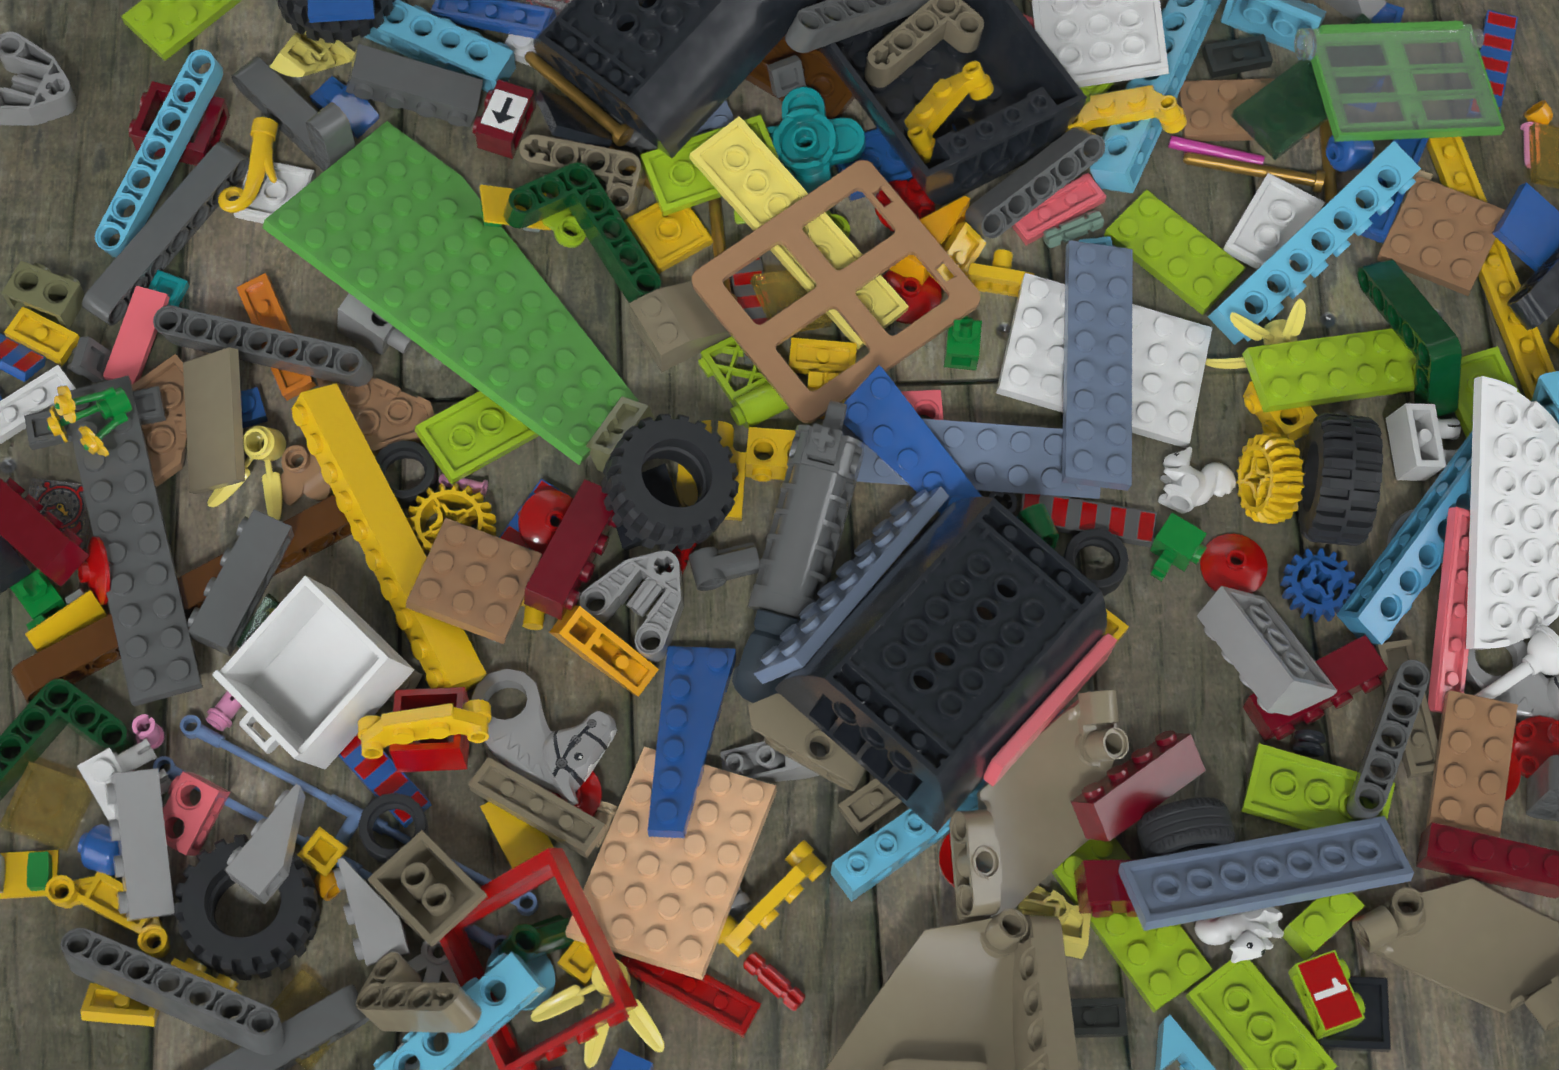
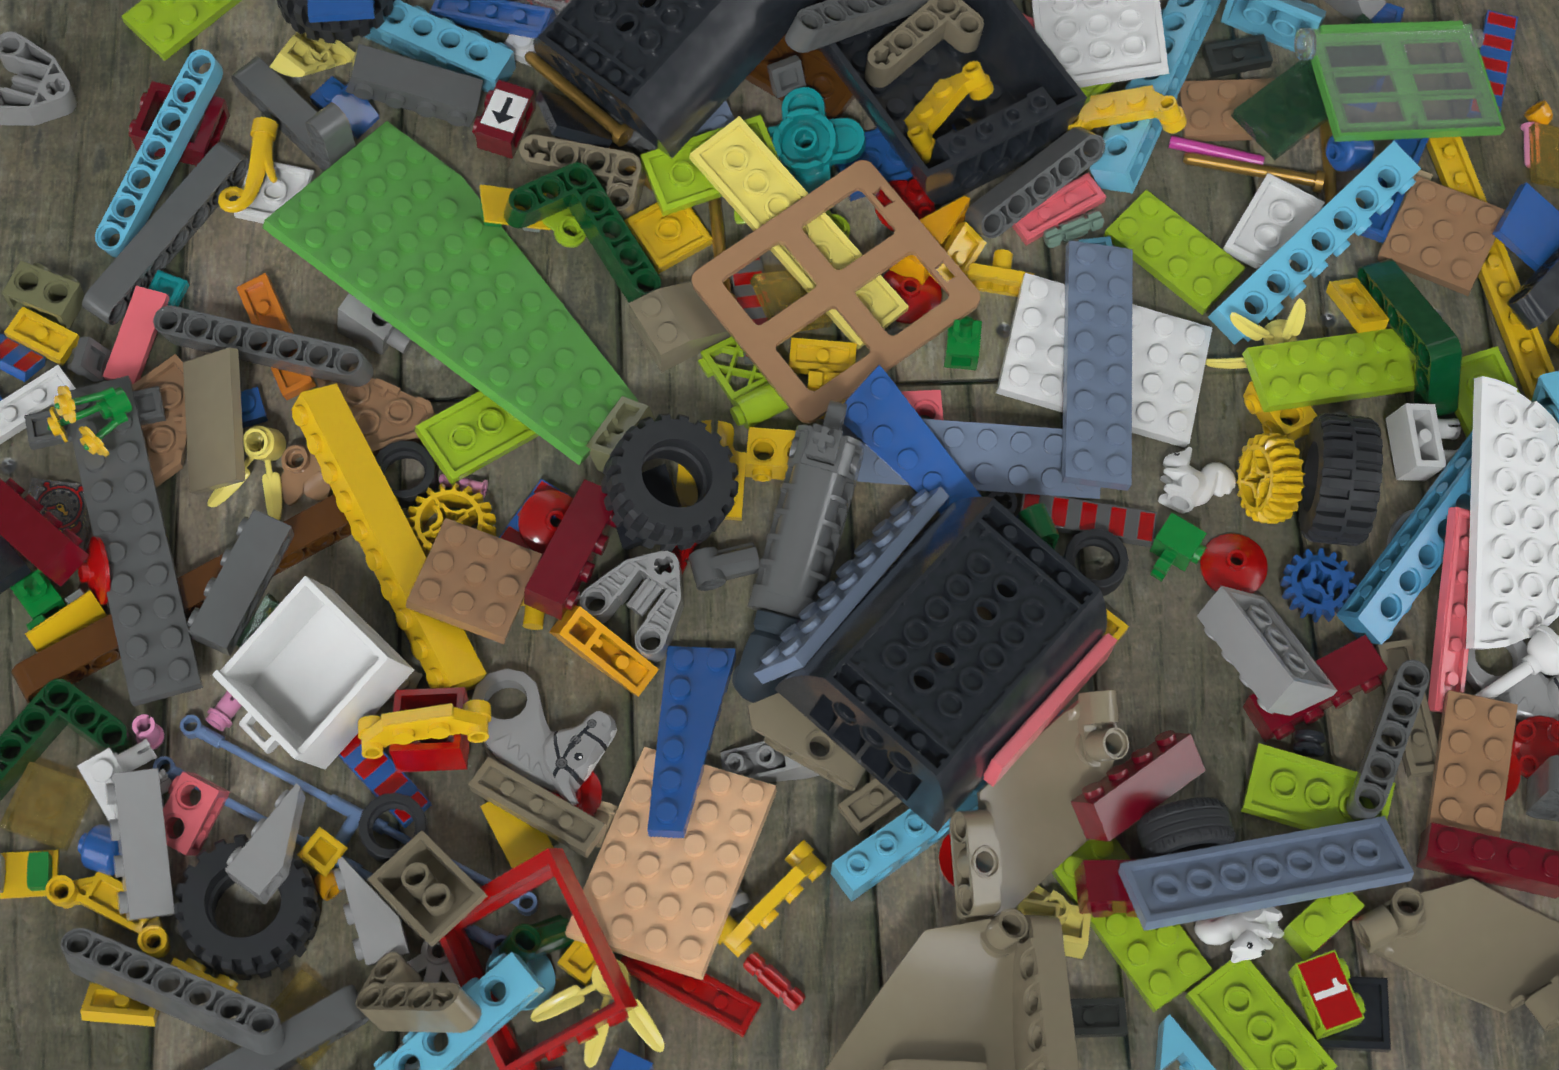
none -> yellow plate [1326,278,1389,333]

